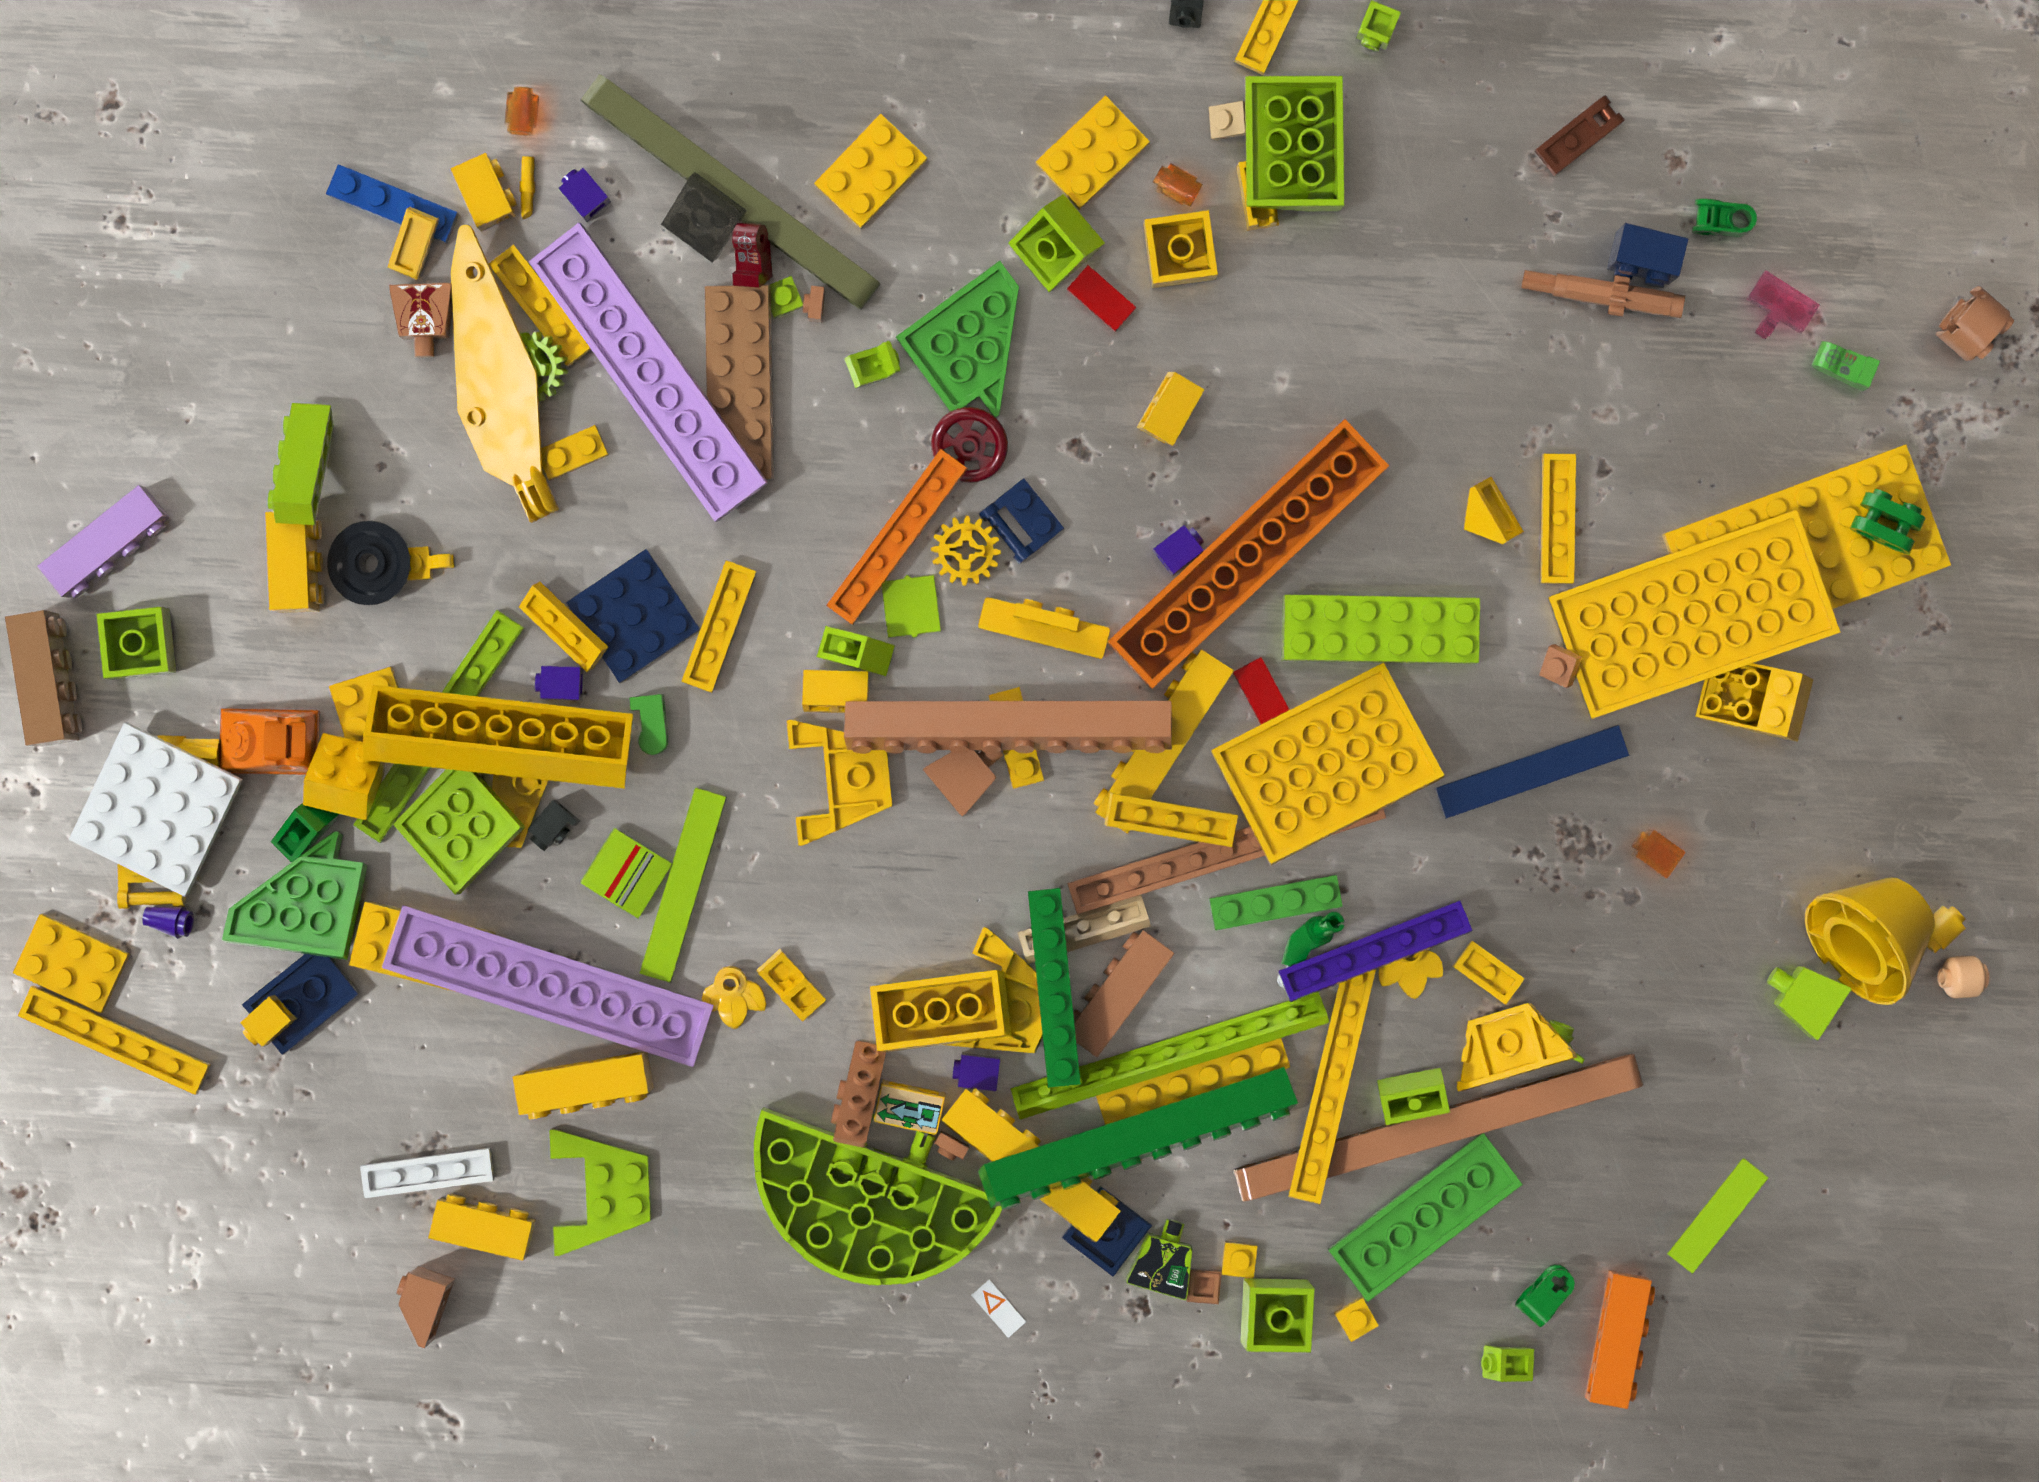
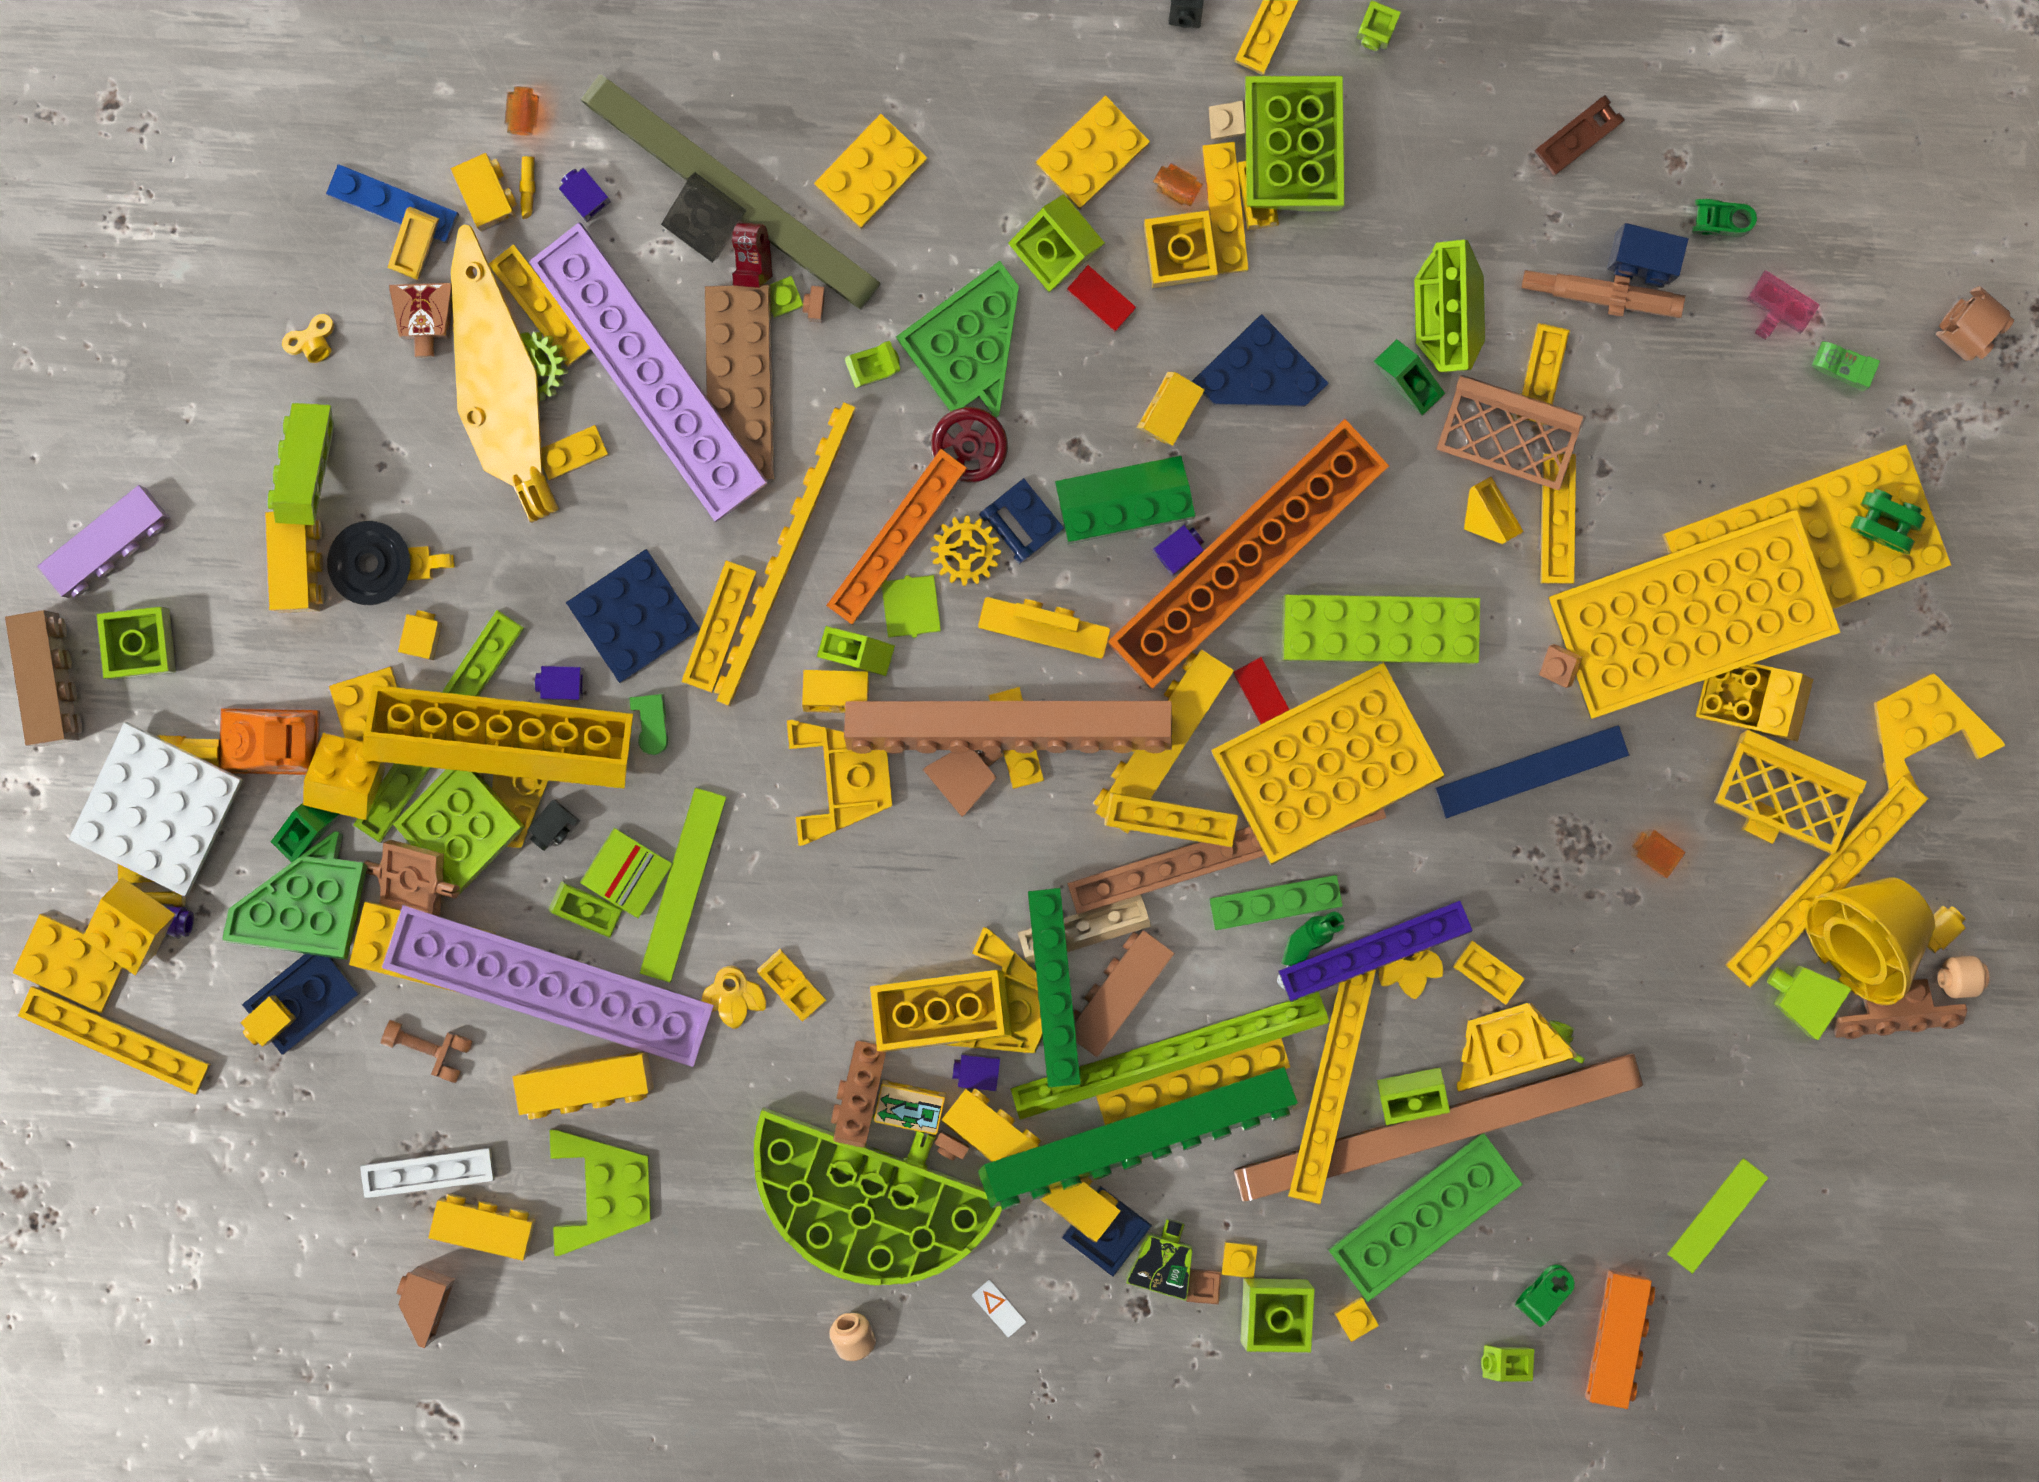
yellow plate [519,581,608,672] -> none
none -> yellow brick [82,878,176,976]
none -> yellow piece [282,314,334,363]
none -> nougat plate [364,840,460,916]
none -> nougat bar [380,1020,472,1083]
none -> yellow brick [398,610,443,660]
none -> lime slope [548,881,623,938]
none -> yellow plate [714,402,856,706]
none -> light nougat head [829,1313,876,1361]
none -> green slope [1055,456,1195,545]
none -> dark blue plate [1192,314,1329,407]
none -> yellow plate [1202,142,1248,275]
none -> green slope [1373,339,1446,416]
none -> lime wedge [1414,239,1485,372]
none -> nougat fence [1437,375,1586,490]
none -> yellow tile [1516,323,1570,425]
none -> yellow fence [1714,730,1867,855]
none -> yellow tile [1725,776,1929,987]
none -> yellow plate [1742,801,1787,844]
none -> nougat bracket [1834,979,1967,1039]
none -> yellow wing [1874,673,2005,792]

